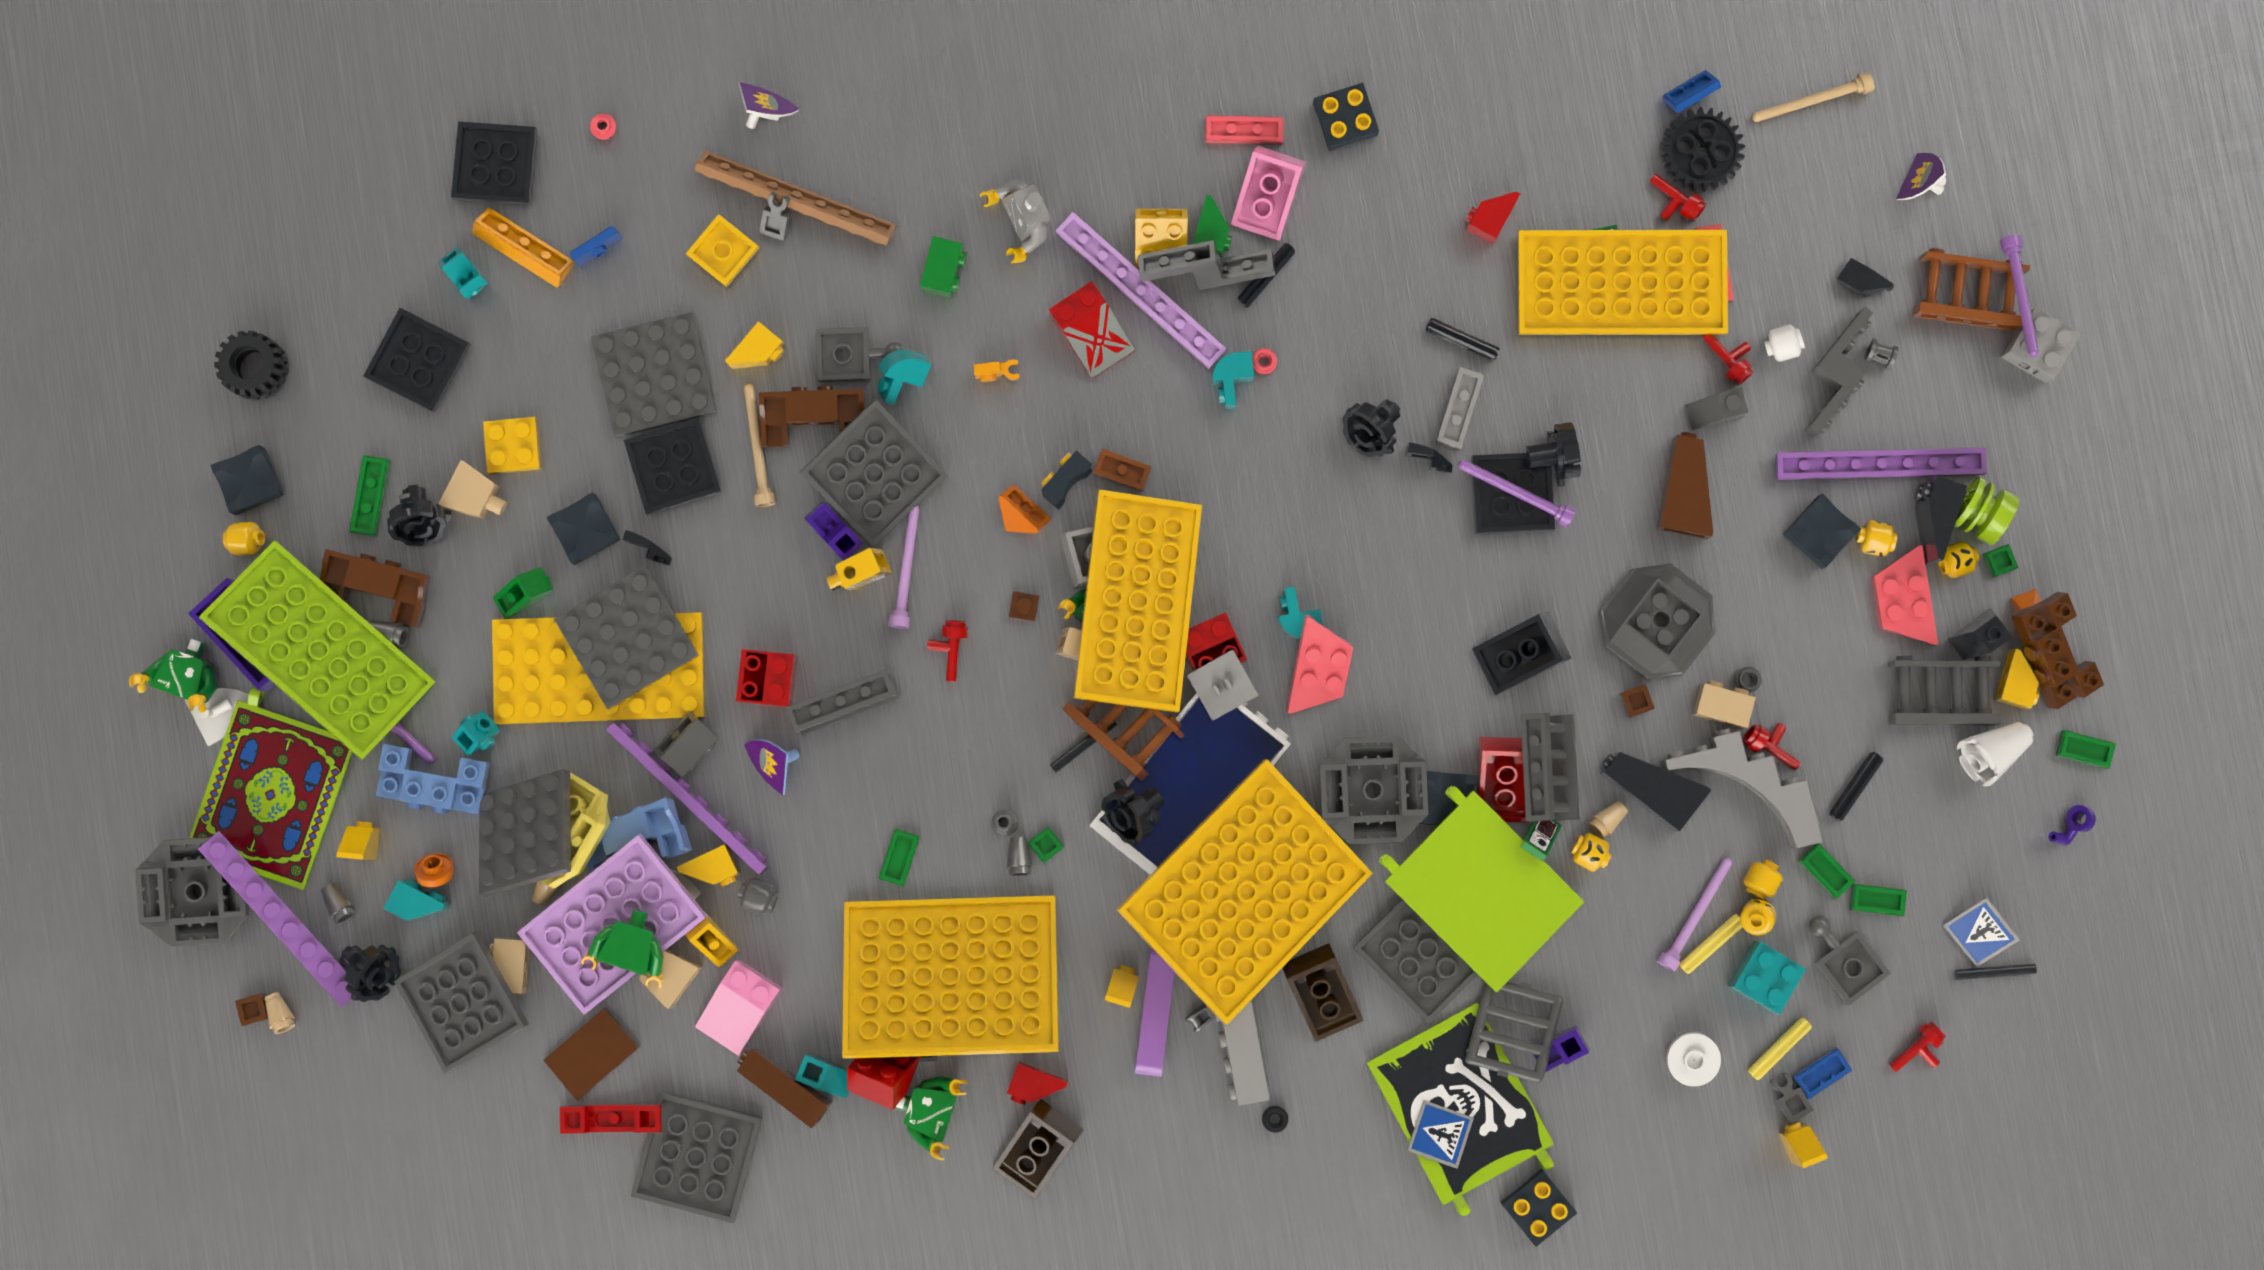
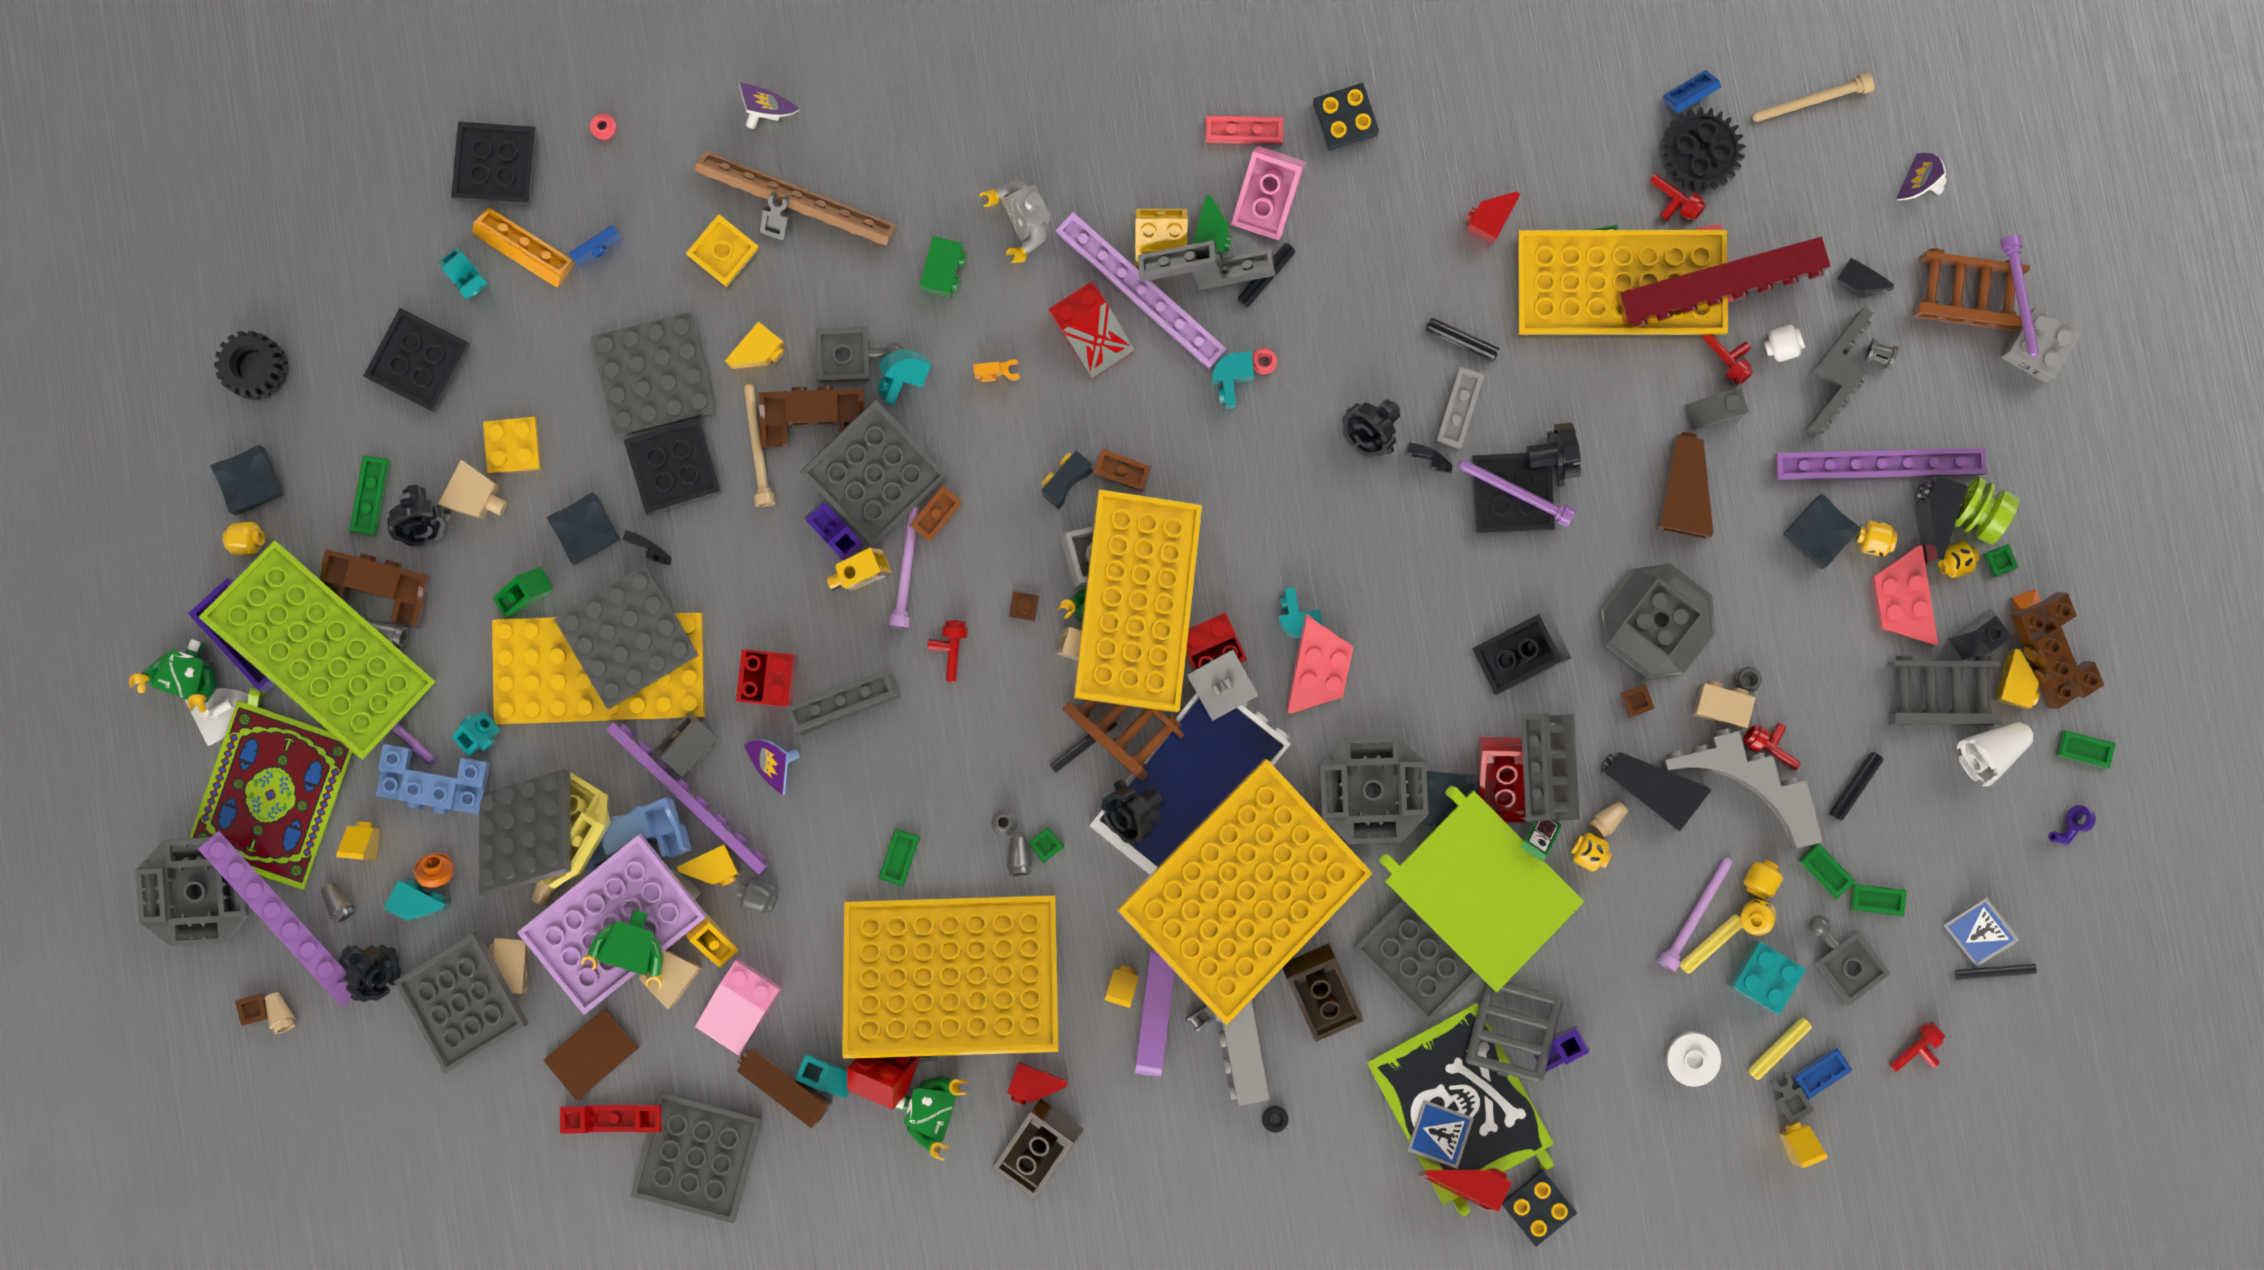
orange slope [998,484,1052,533] -> none
none -> dark orange plate [908,485,962,542]
none -> red slope [1418,1168,1512,1212]
none -> dark red brick [1616,236,1831,328]

